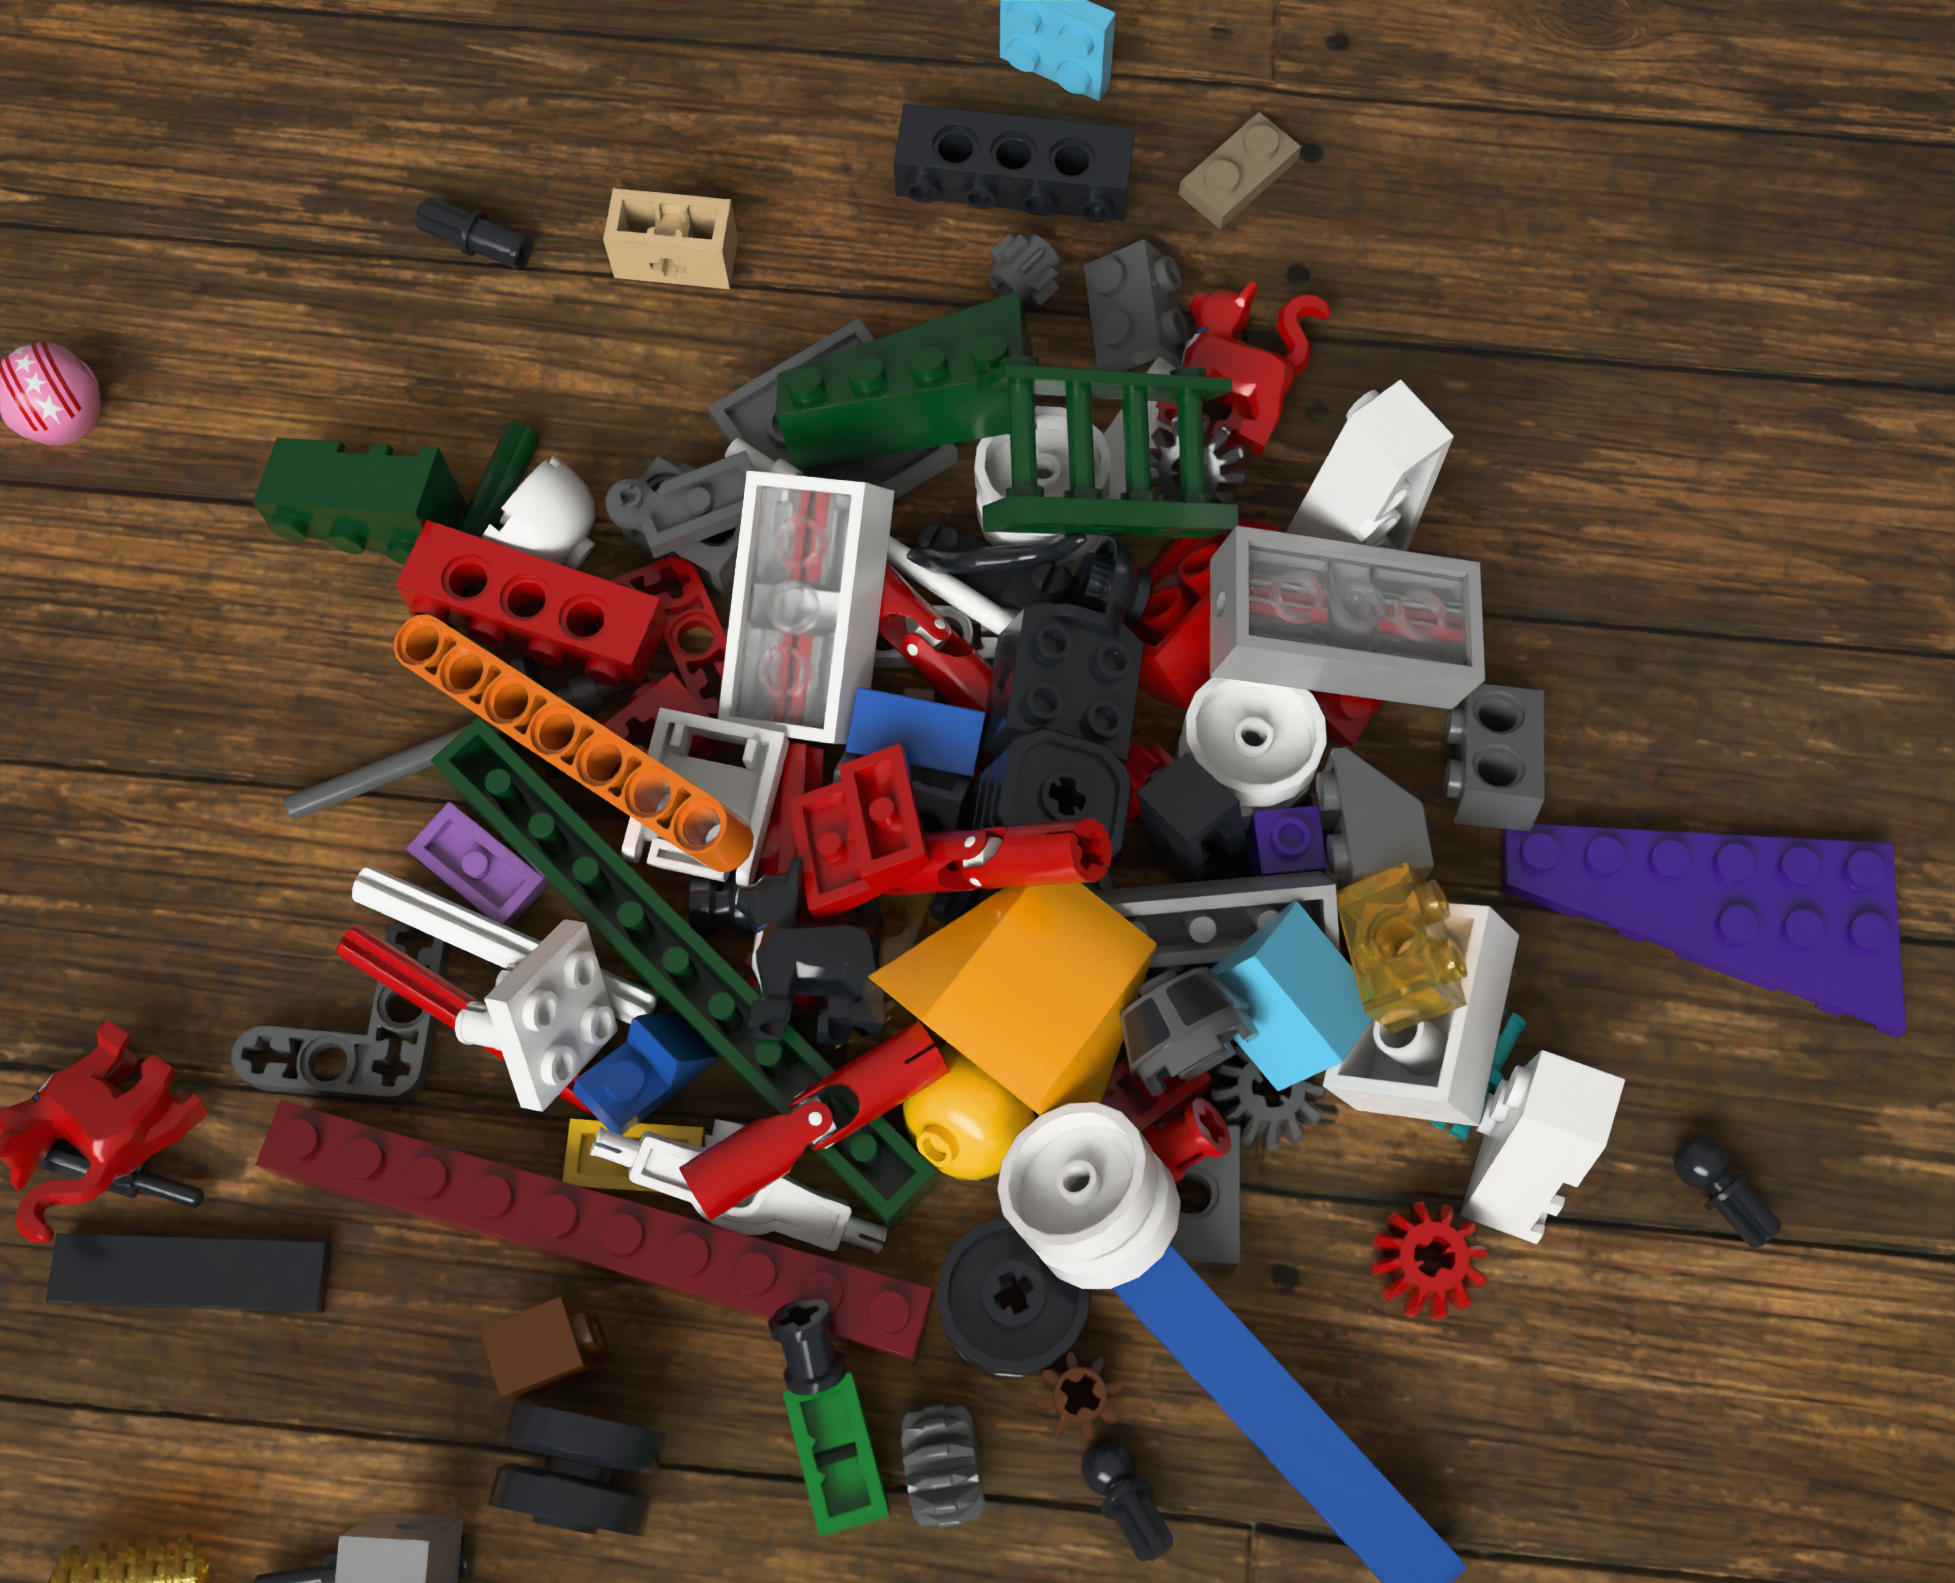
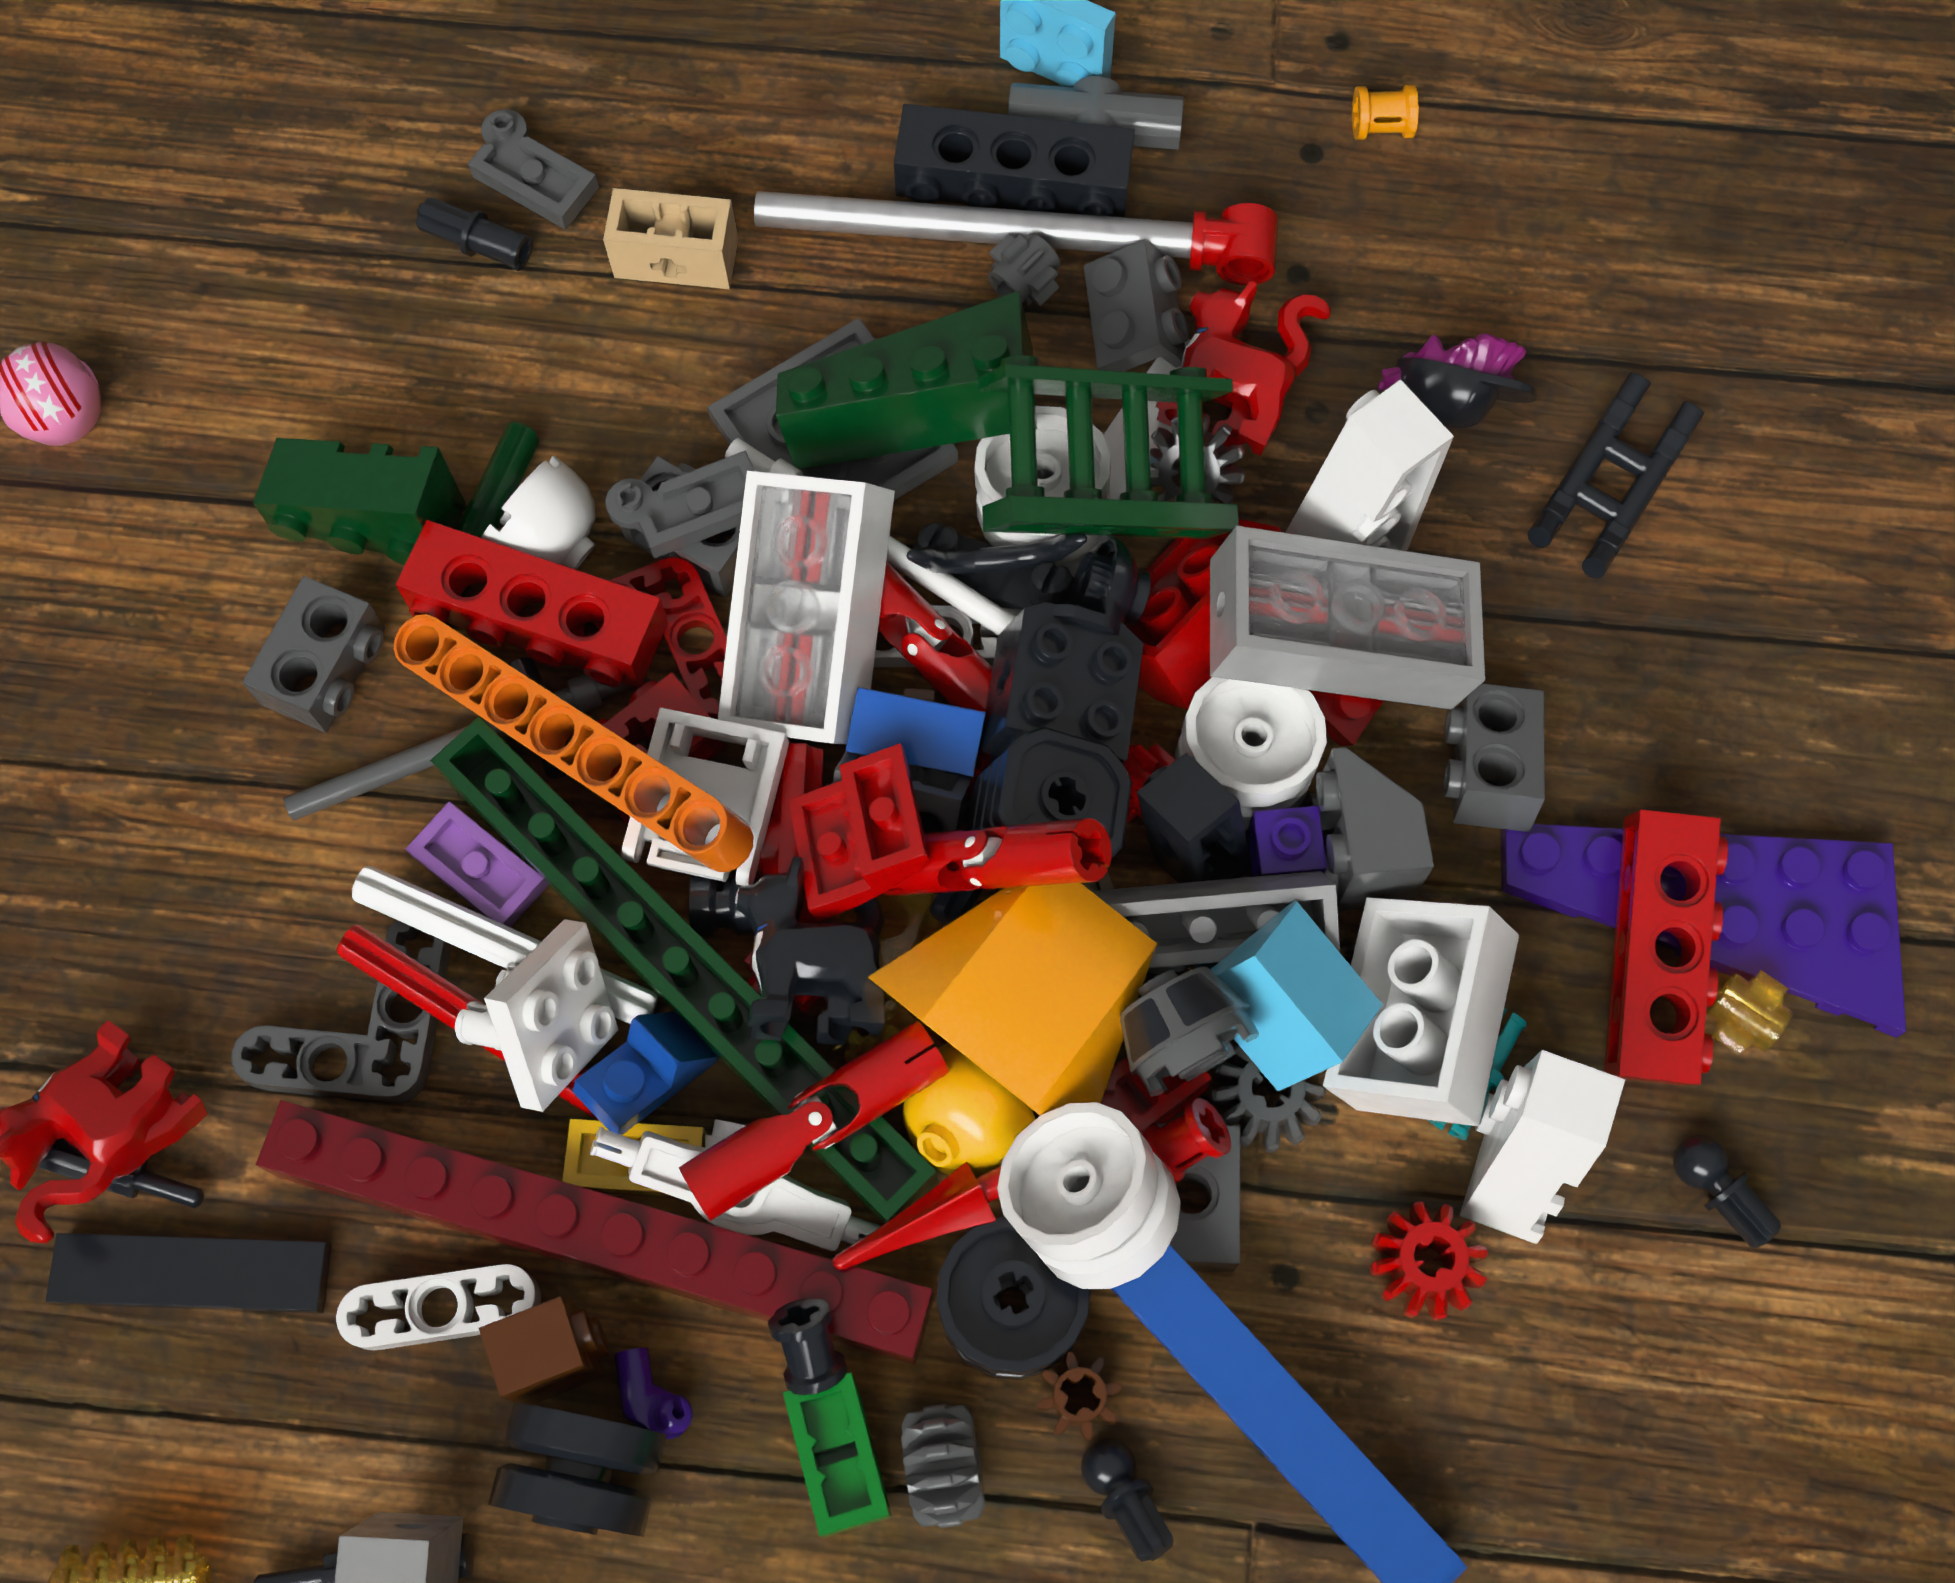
dark tan plate [1179,112,1301,230] -> none
clear yellow brick [1336,862,1467,1034] -> none
none -> dark grey brick [242,576,385,733]
none -> white beam [336,1264,541,1350]
none -> dark grey hinge [468,109,599,230]
none -> dark purple arm [614,1348,693,1439]
none -> flat silver piece [754,191,1279,285]
none -> red piece [833,1162,1001,1270]
none -> dark grey piece [1008,76,1184,150]
none -> light orange bush [1352,84,1419,140]
none -> black hair [1378,334,1537,429]
none -> black piece [1528,372,1705,578]
none -> red brick [1604,809,1728,1085]
none -> clear yellow gear [1707,970,1794,1055]

